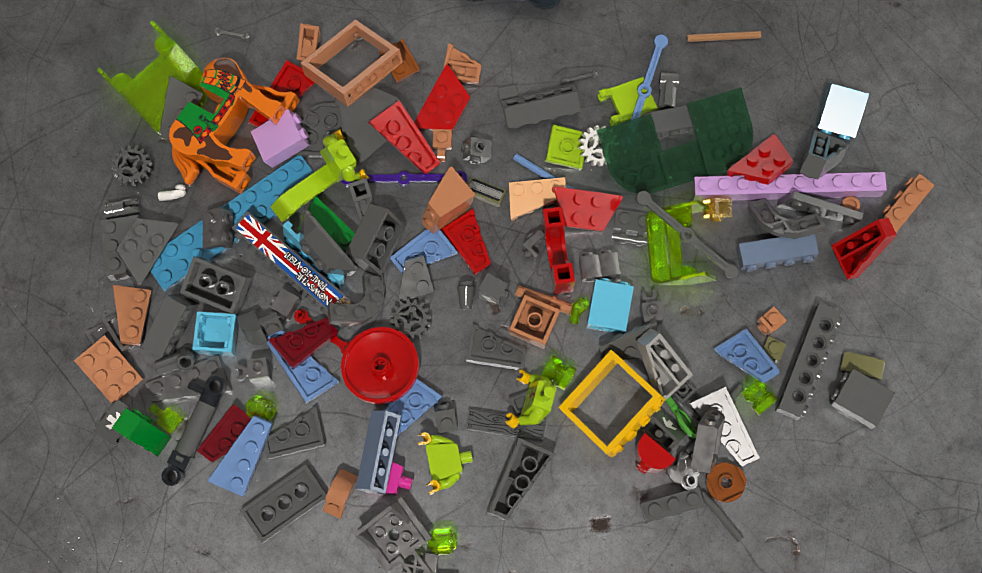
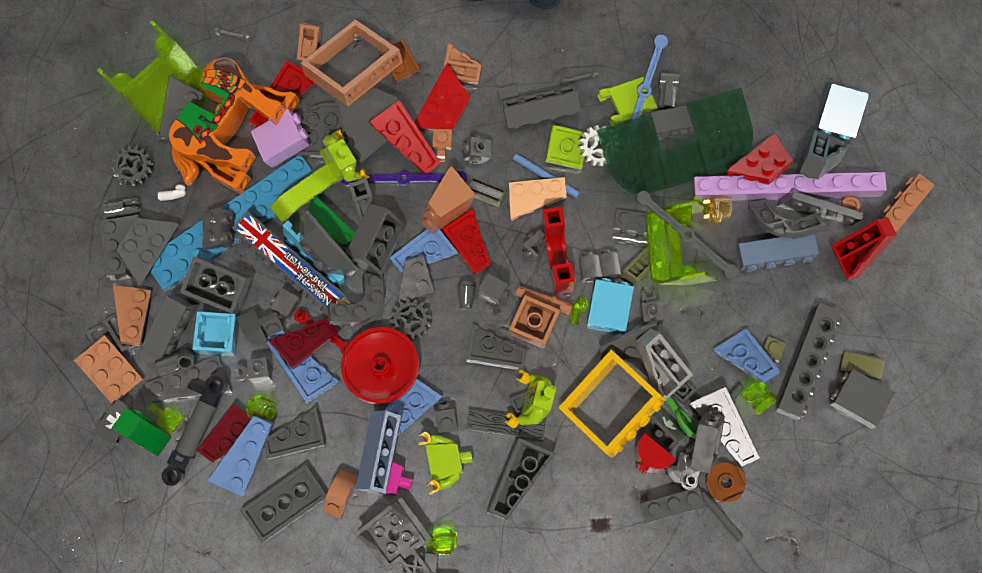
clear neon green wheel [541,355,577,390] -> none
wing [552,186,623,232] -> none
medium nougat bar [687,31,761,42] -> none
nougat bracket [756,307,787,336] -> none
none -> olive slope [620,247,660,288]

